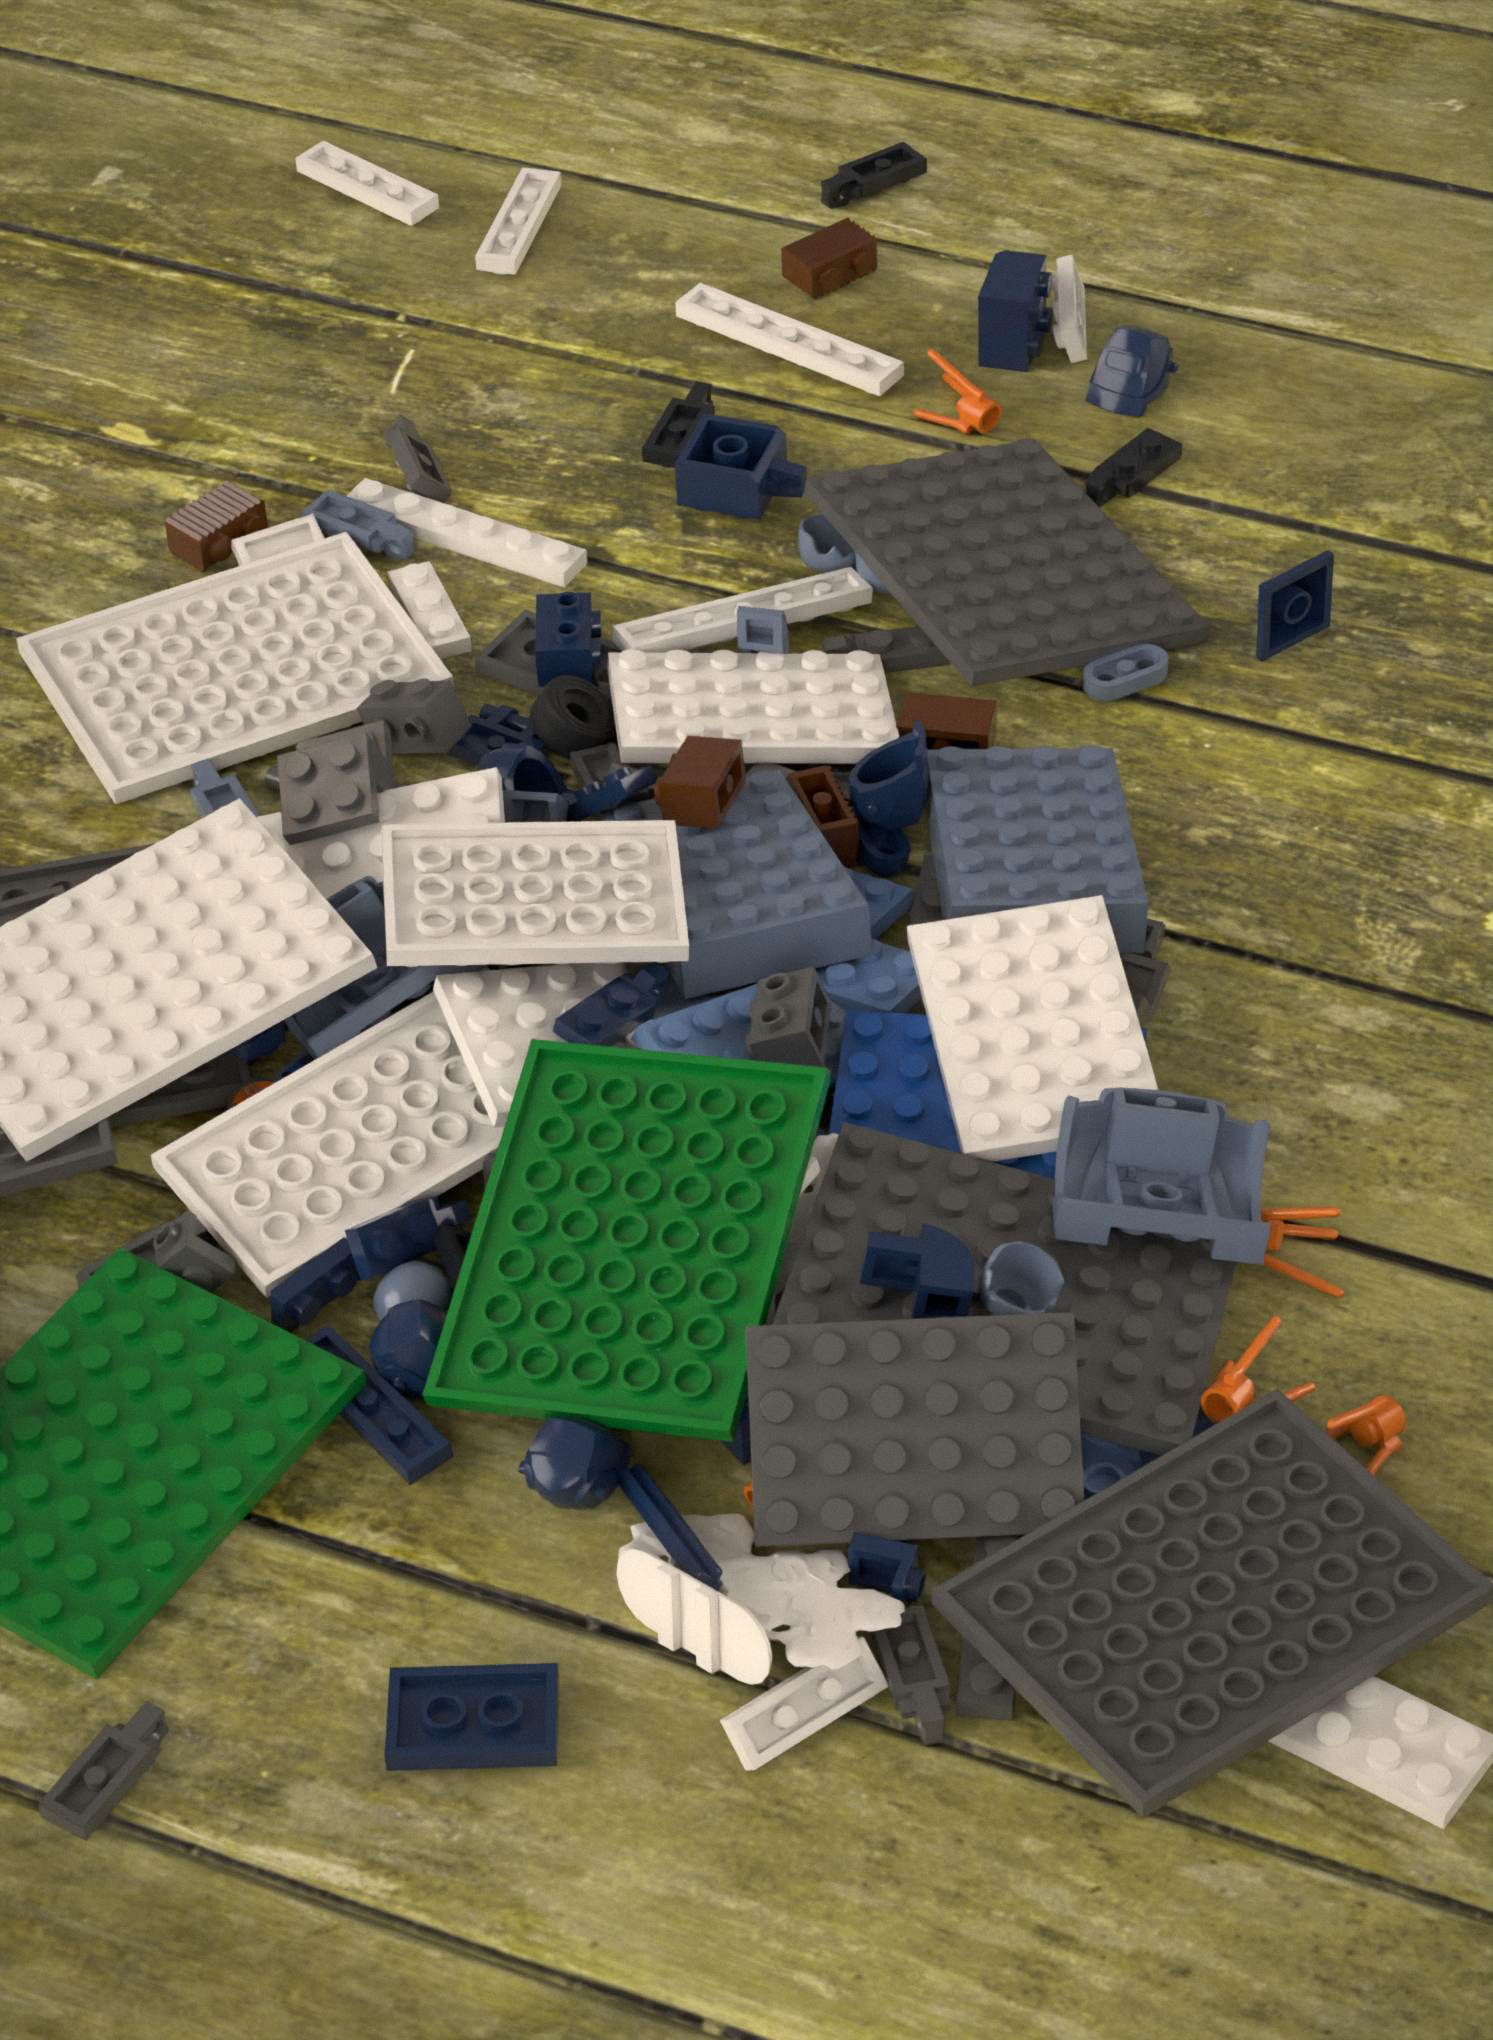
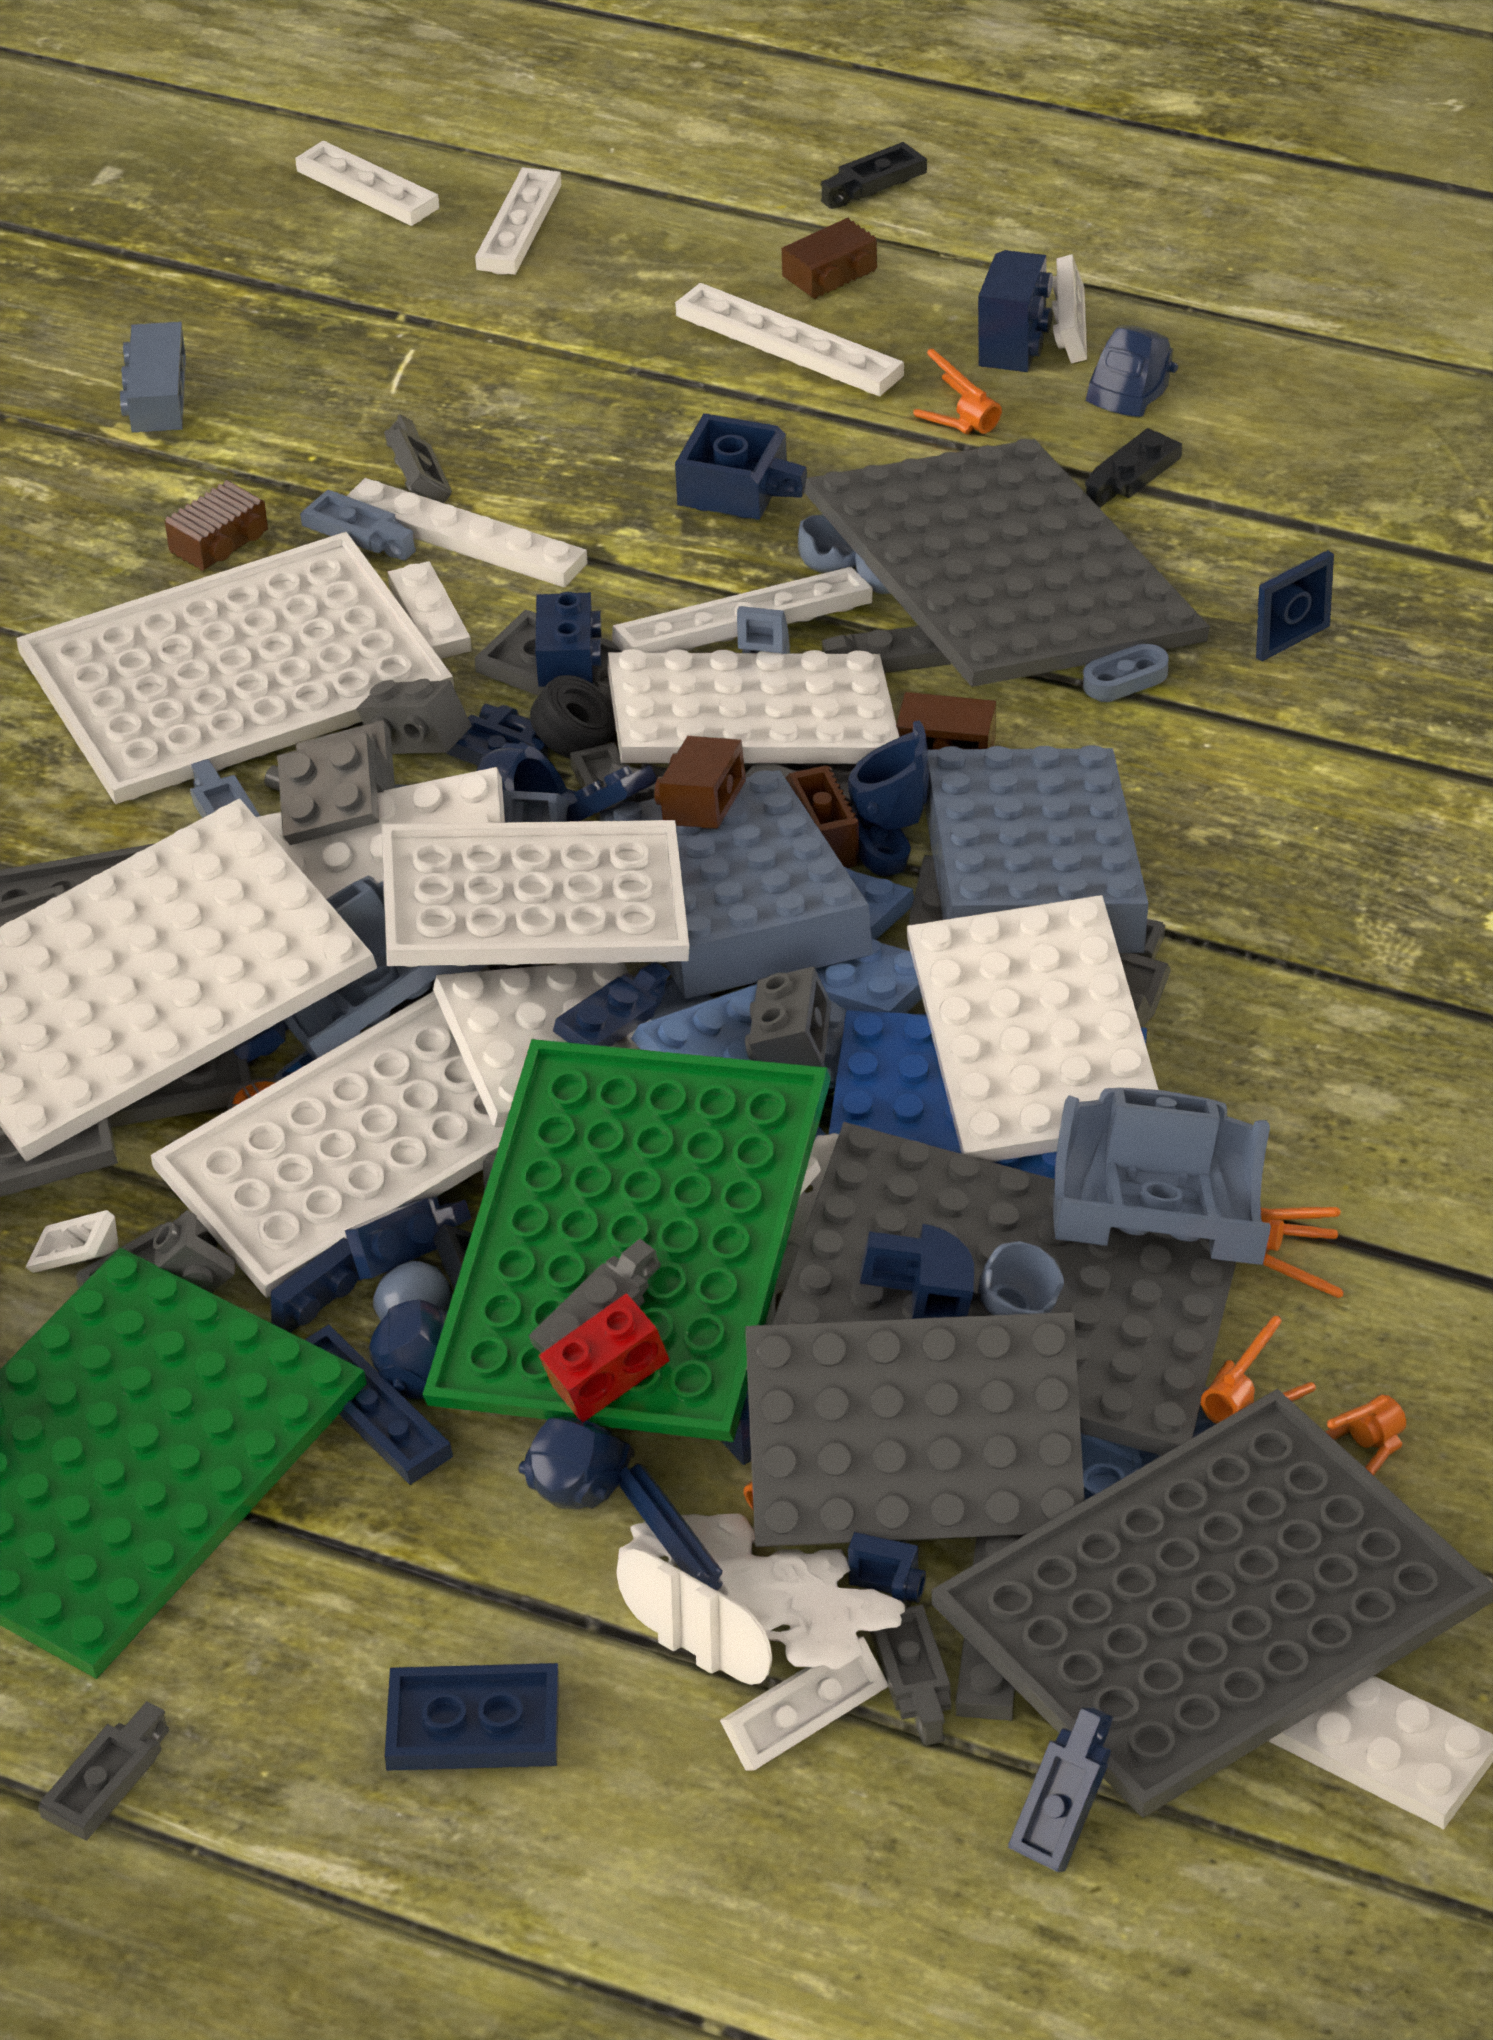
white tile [231,513,325,566] -> none
black hinge [642,381,715,468] -> none
none -> white slope [26,1210,119,1273]
none -> sand blue brick [120,322,186,433]
none -> dark grey hinge [529,1239,661,1353]
none -> red brick [538,1293,670,1423]
none -> hinge [1008,1707,1113,1872]

